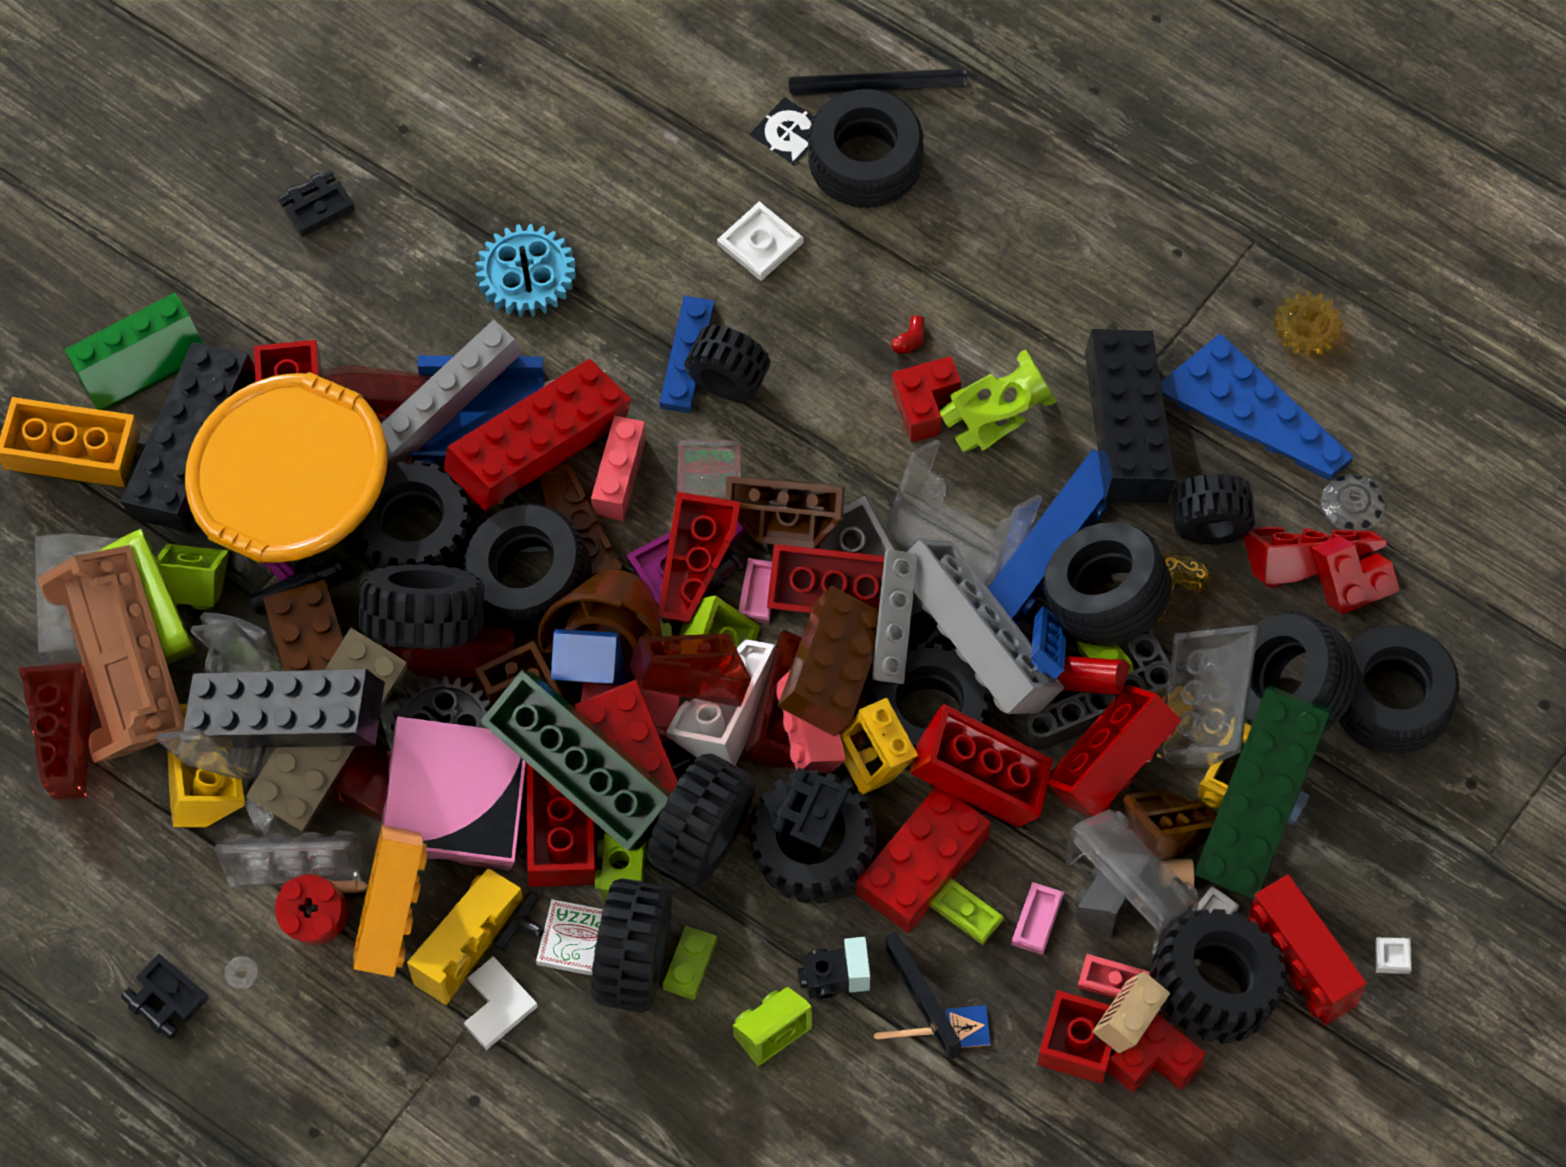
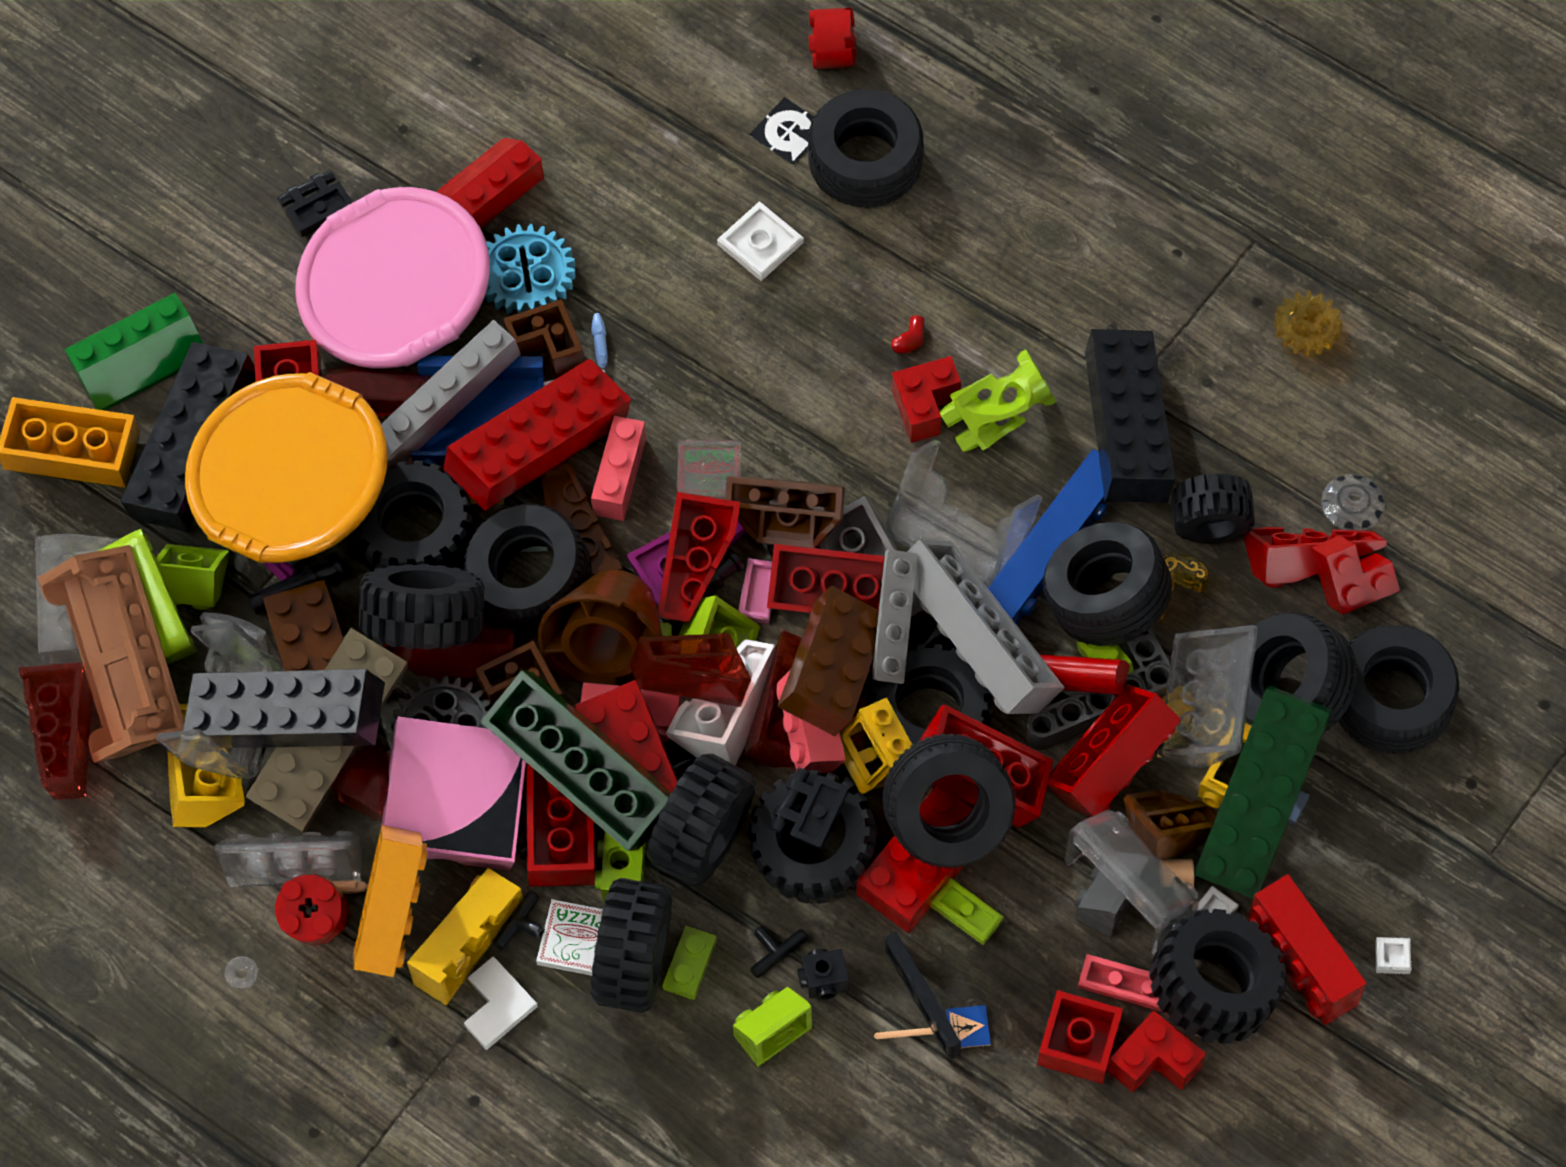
black plate [121,954,209,1039] -> none
clear slope [244,799,277,837] -> none
slope [550,629,628,685] -> none
blue plate [659,296,715,413] -> none
black tyre [684,325,771,402] -> none
black axle [788,68,967,94] -> none
light aqua piece [844,937,870,993] -> none
bright pink tile [1011,882,1064,955] -> none
blue plate [1031,606,1067,679] -> none
tan brick [1093,972,1170,1053] -> none
blue wing [1161,333,1353,481] -> none
none -> bright pink piece [295,187,490,369]
none -> red slope [436,138,544,228]
none -> reddish brown brick [503,299,584,377]
none -> light blue piece [591,313,608,368]
none -> black piece [750,926,808,978]
none -> red brick [809,7,857,70]
none -> black tyre [882,734,1016,868]

